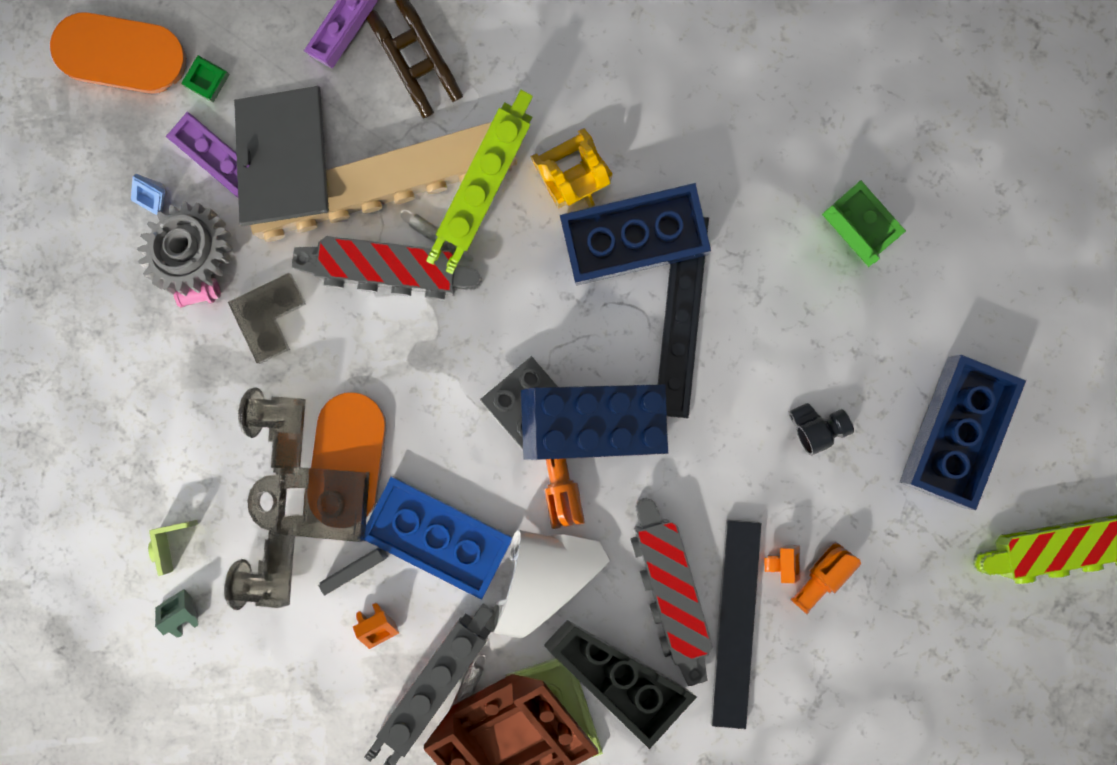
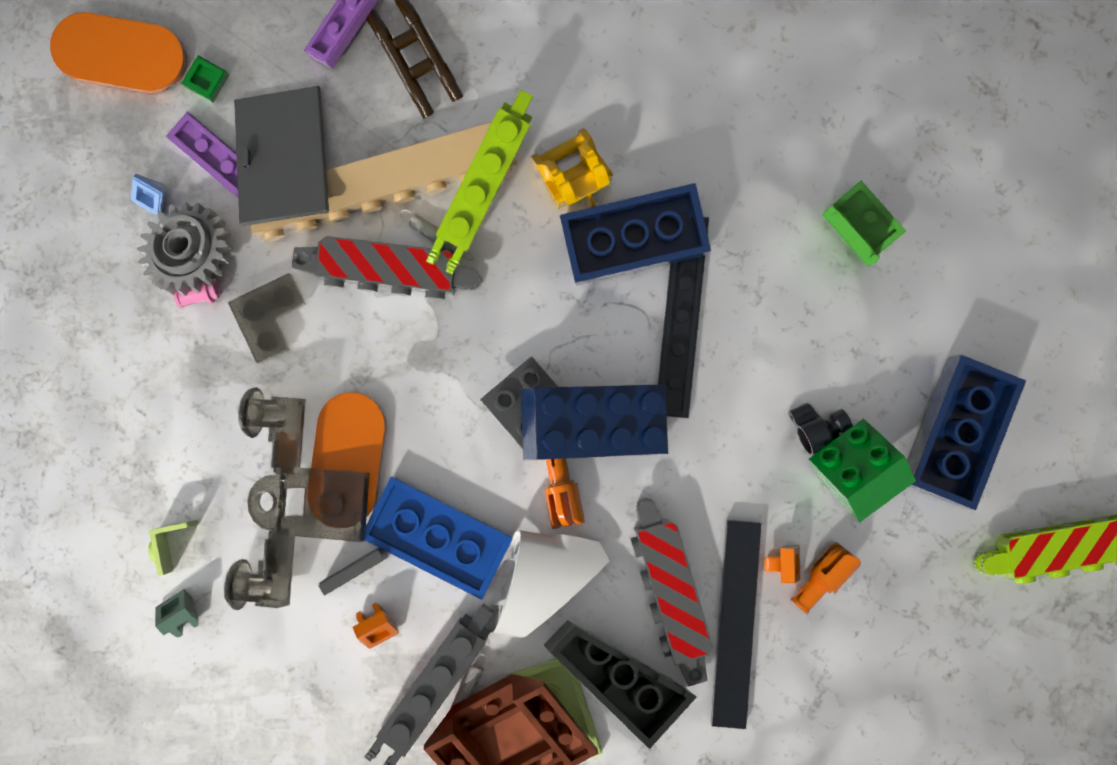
none -> green brick [809,418,916,523]

